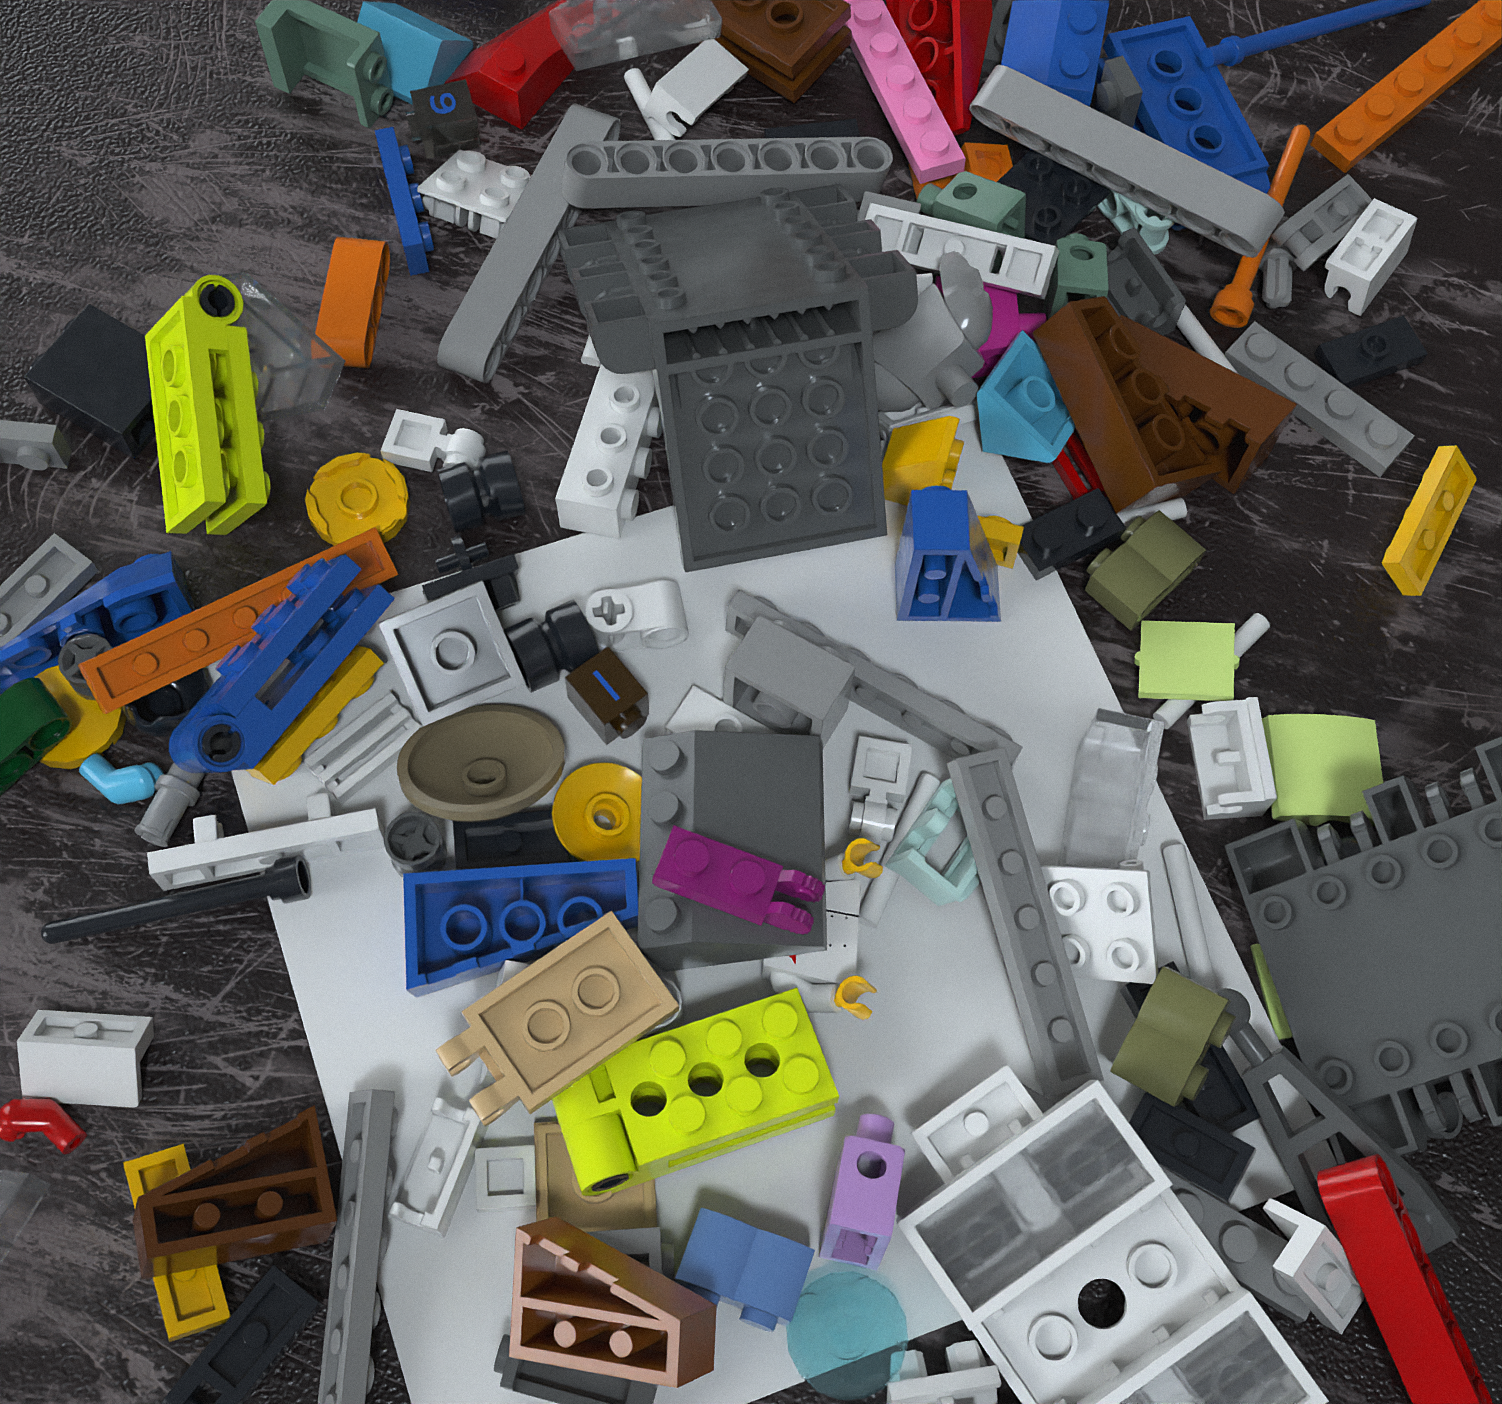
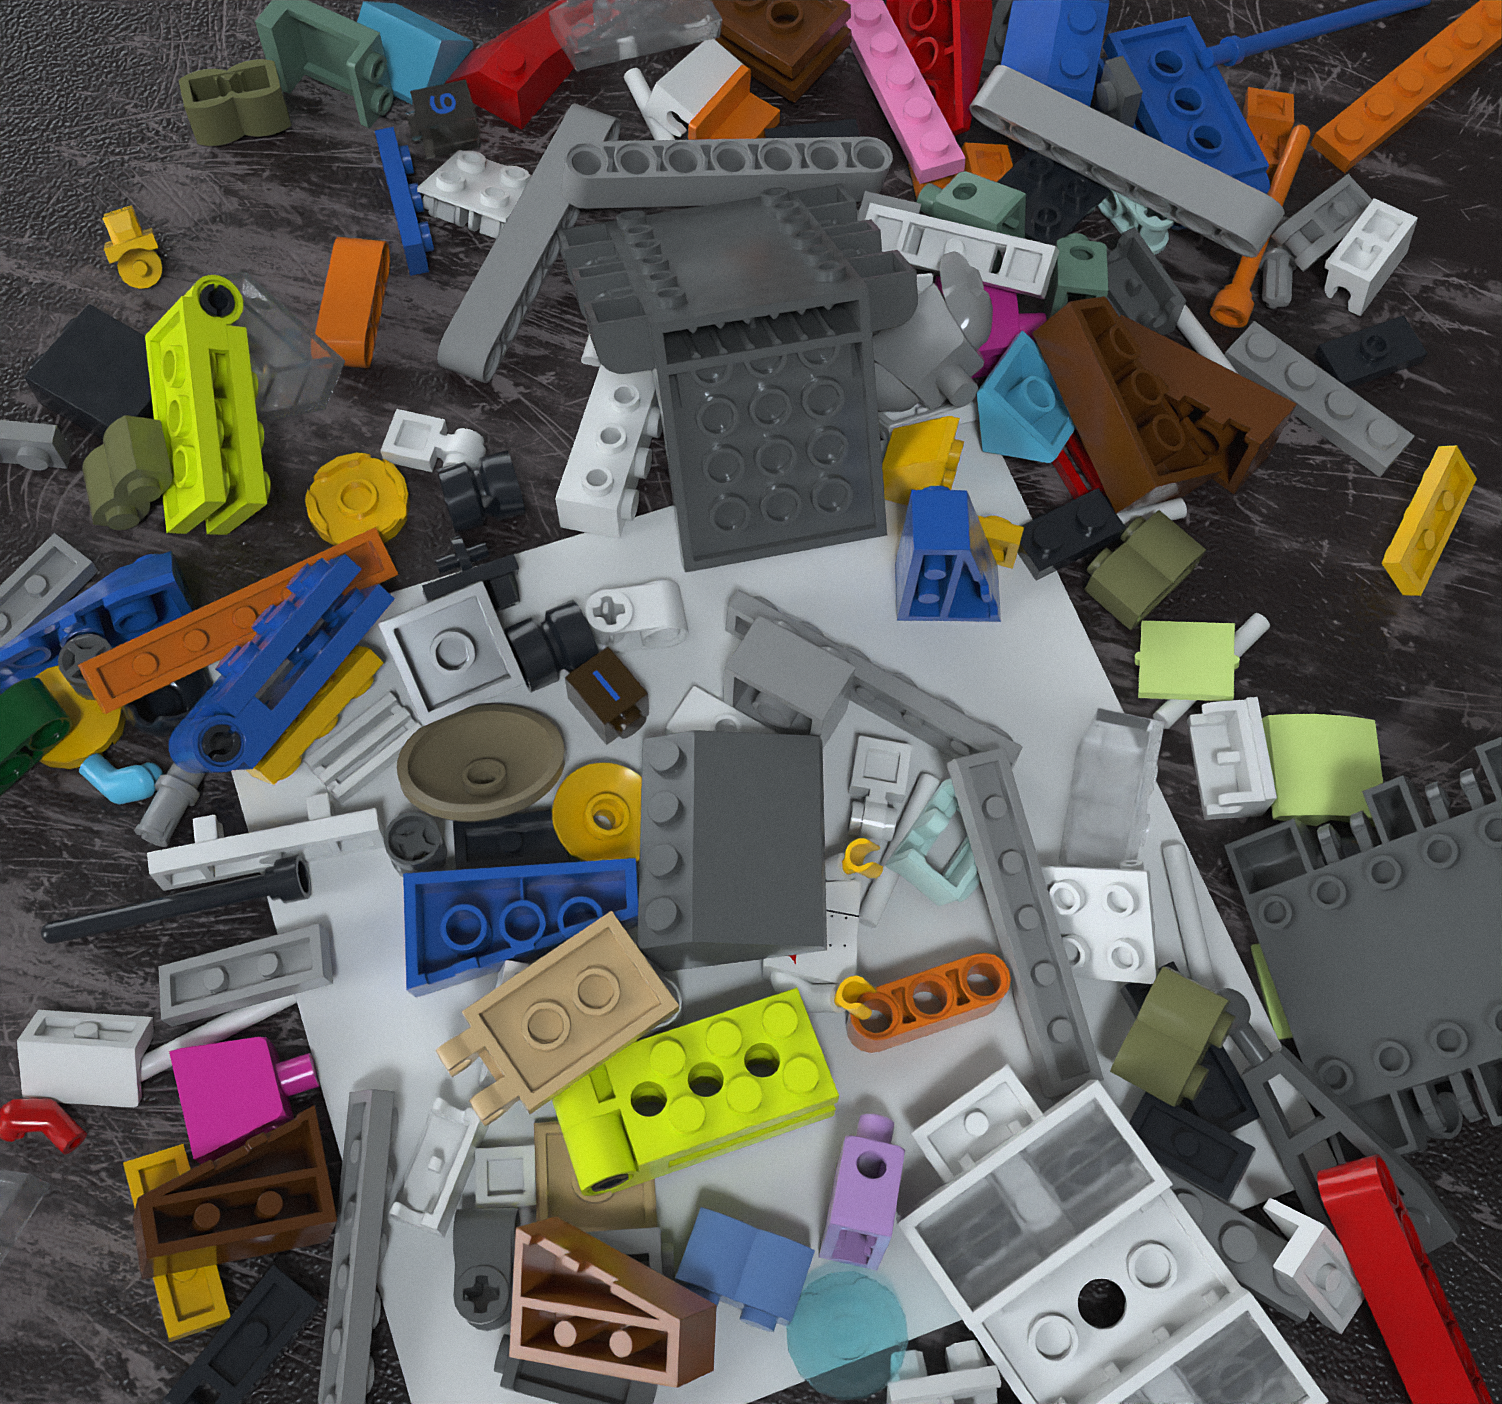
magenta hinge [651,825,825,935] -> none
none -> olive brick [82,415,173,530]
none -> yellow hips [103,205,162,289]
none -> white bar [140,994,297,1082]
none -> light grey plate [159,924,333,1027]
none -> dark pink torso [169,1037,320,1164]
none -> olive brick [179,59,291,146]
none -> dark grey piece [453,1208,520,1331]
none -> orange panel [688,64,780,140]
none -> orange beam [846,953,1011,1053]
none -> orange slope [1243,87,1294,180]

